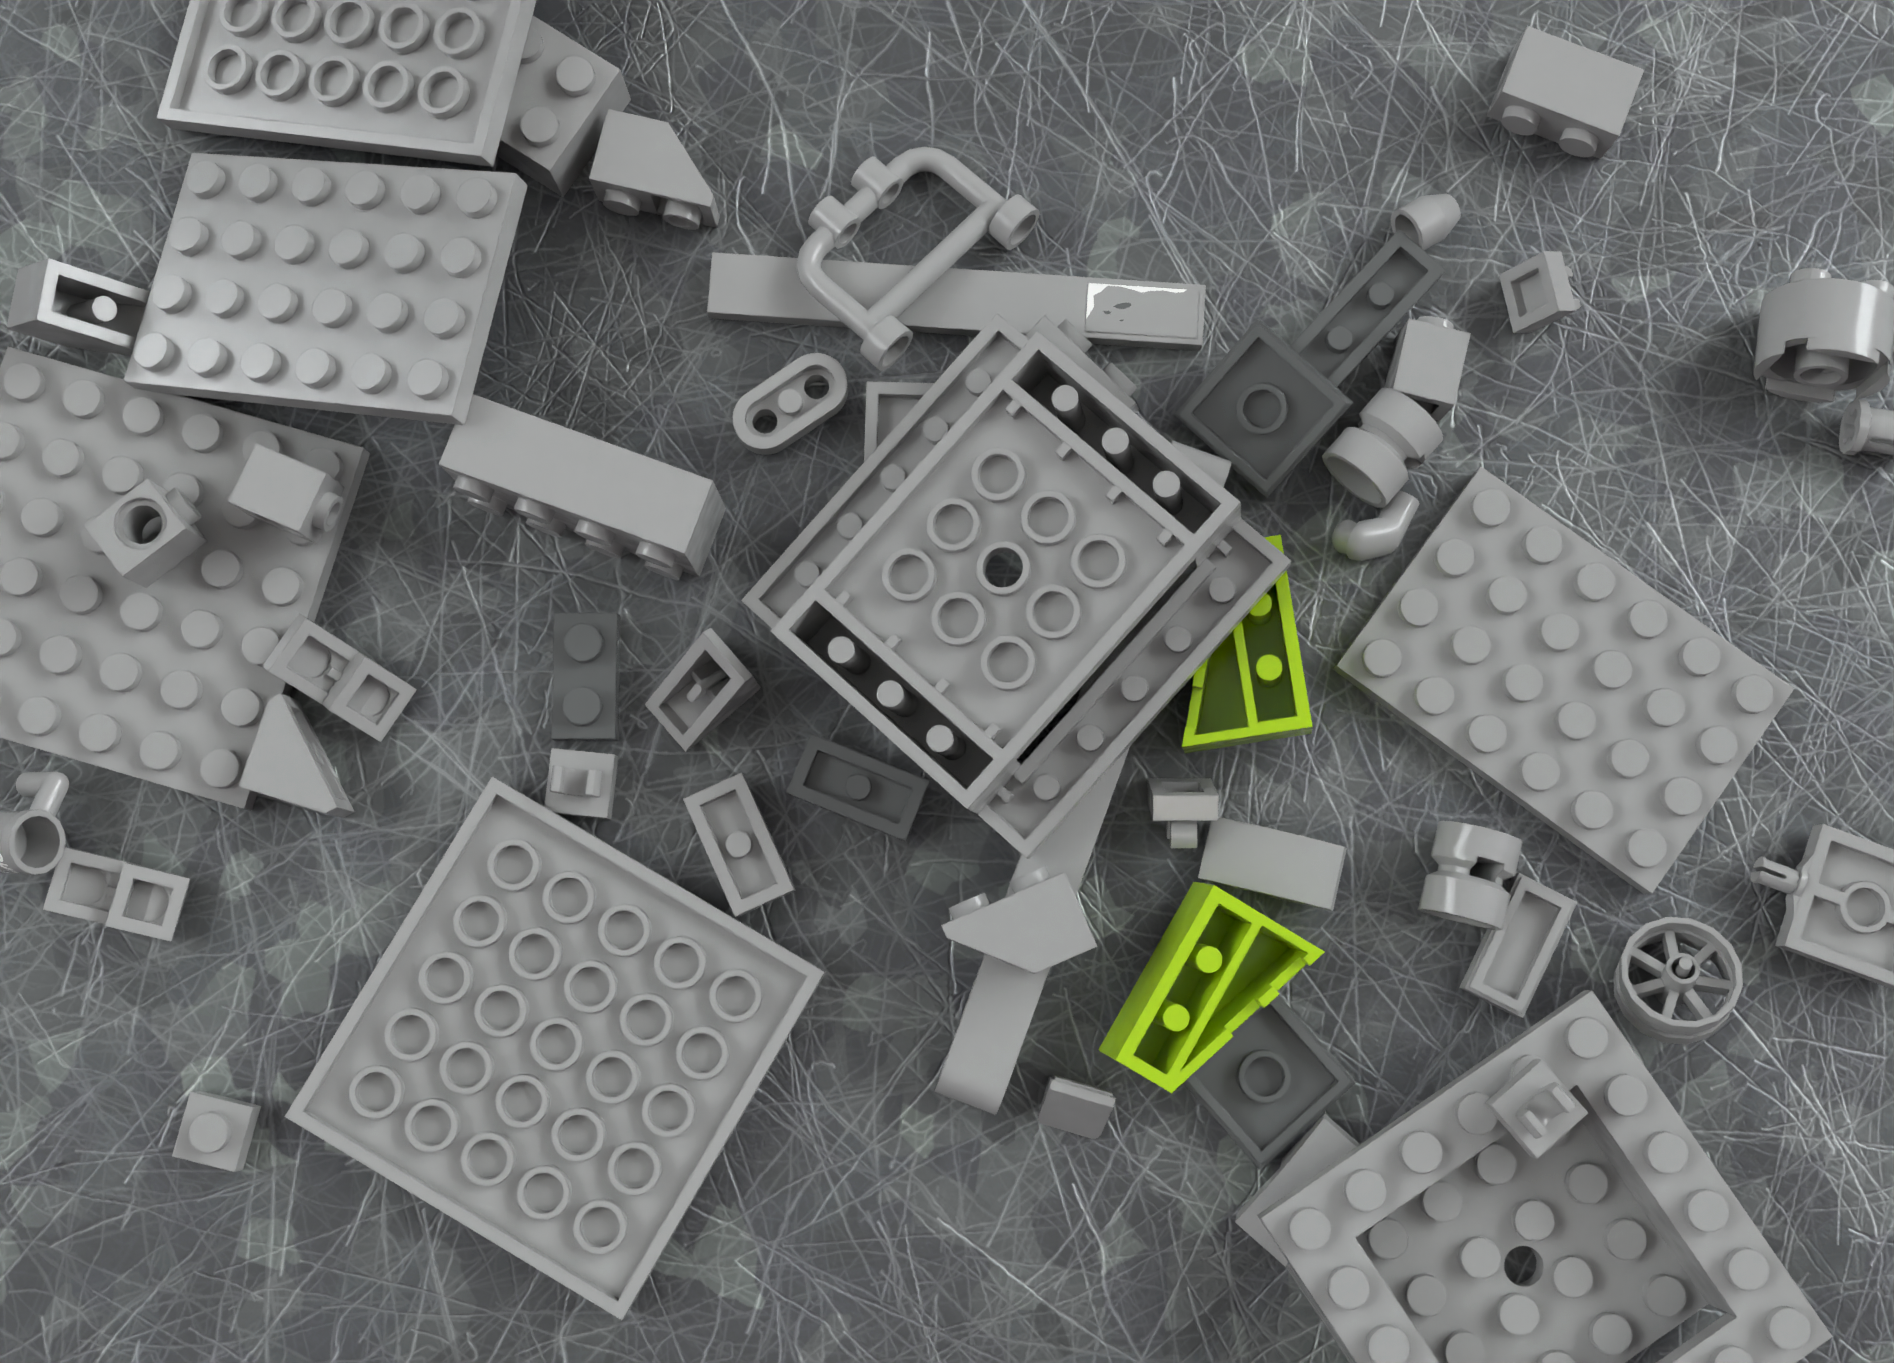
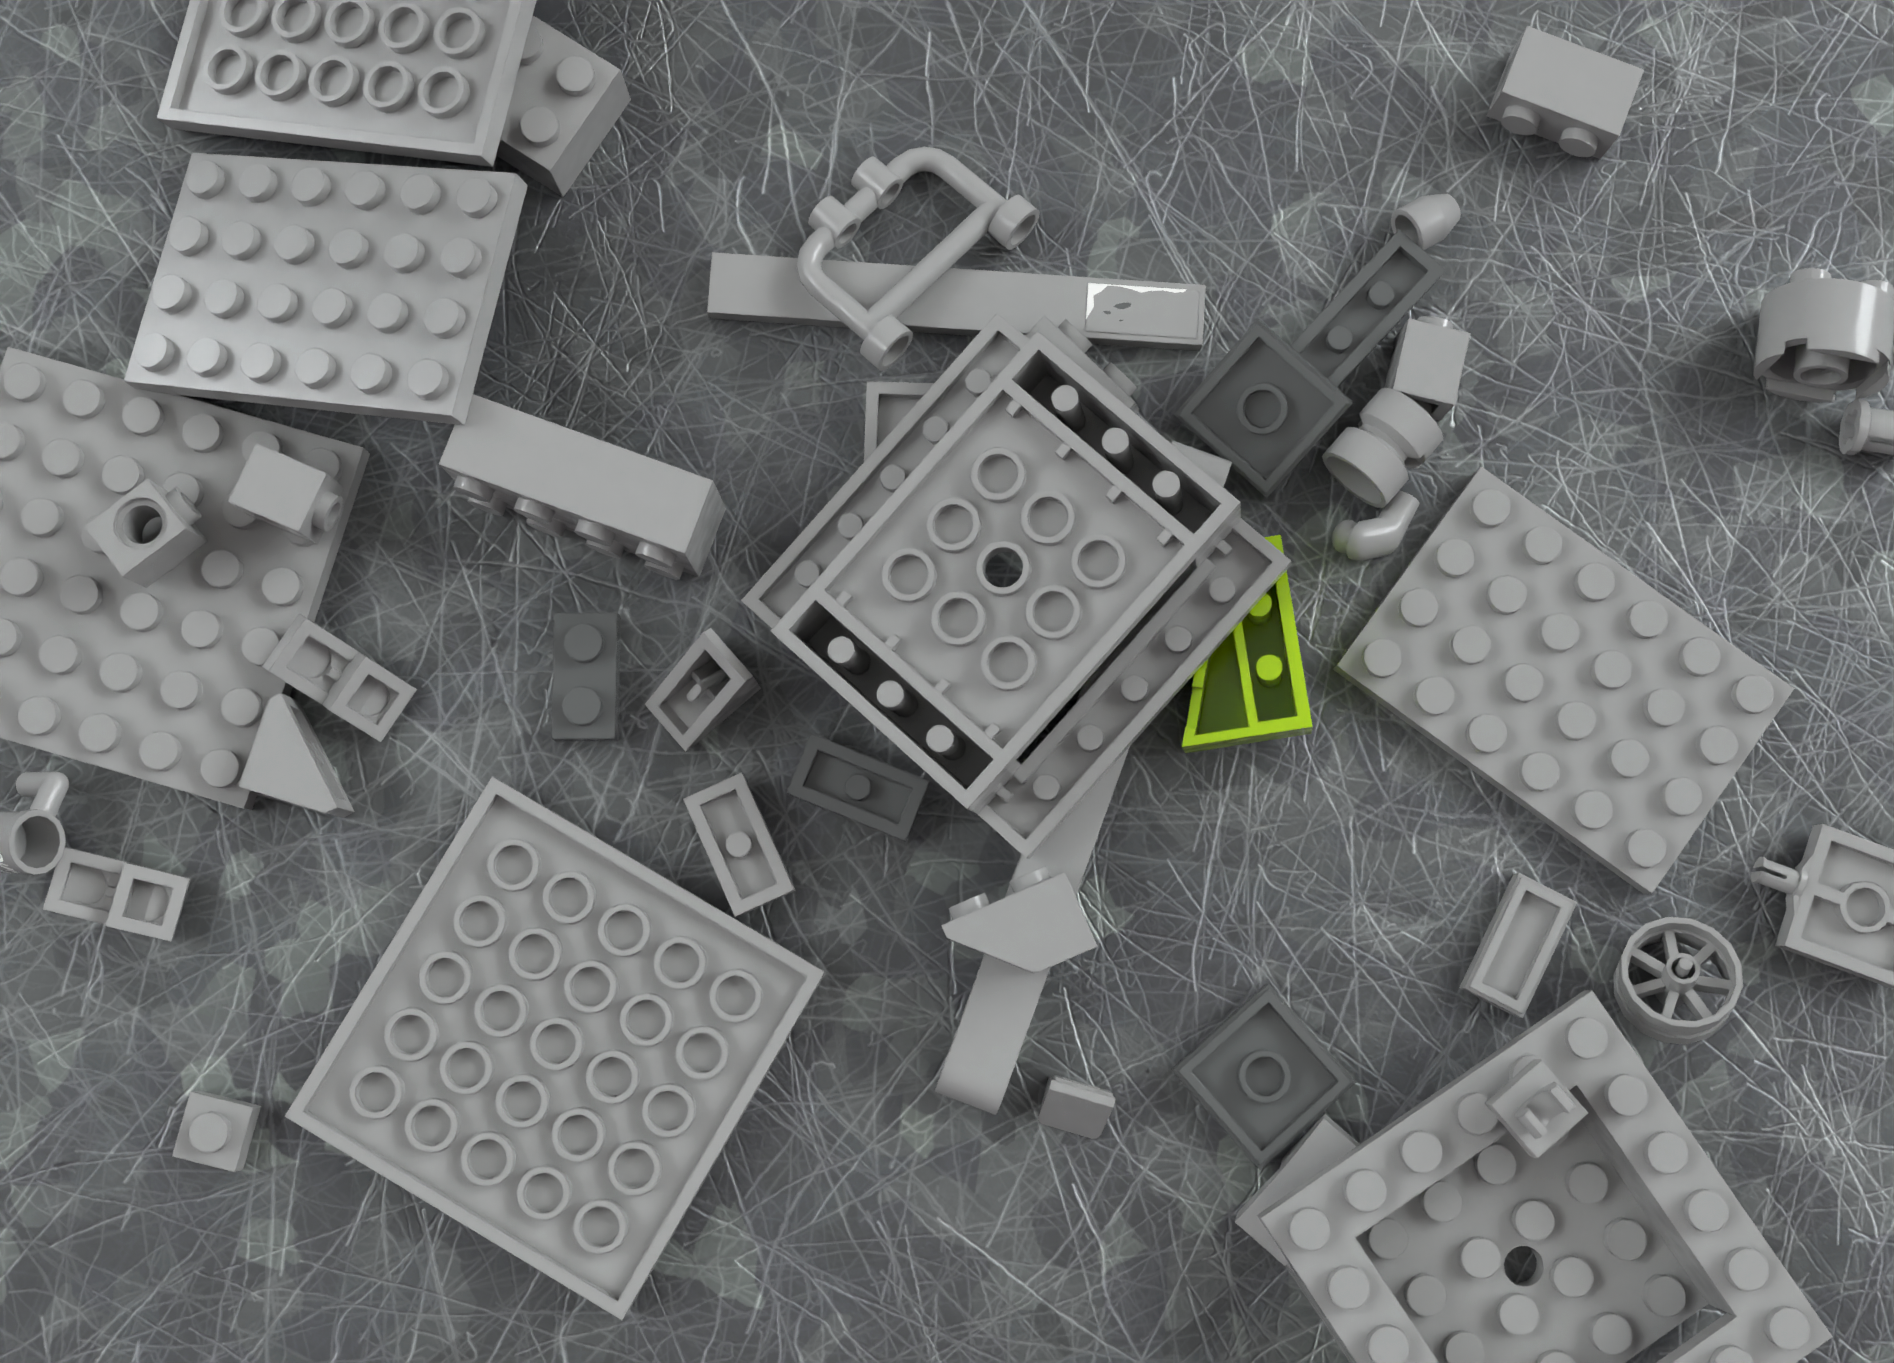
light grey slope [6,258,150,356] -> none
light grey tile [544,748,619,820] -> none
light grey slope [589,109,720,230] -> none
light grey plate [732,353,848,455] -> none
lime wedge [1098,882,1325,1093] -> none
light grey tile [1147,778,1219,848] -> none
light grey slope [1198,817,1347,911] -> none
light grey wheel [1418,821,1523,930] -> none
light grey tile [1499,251,1581,333] -> none

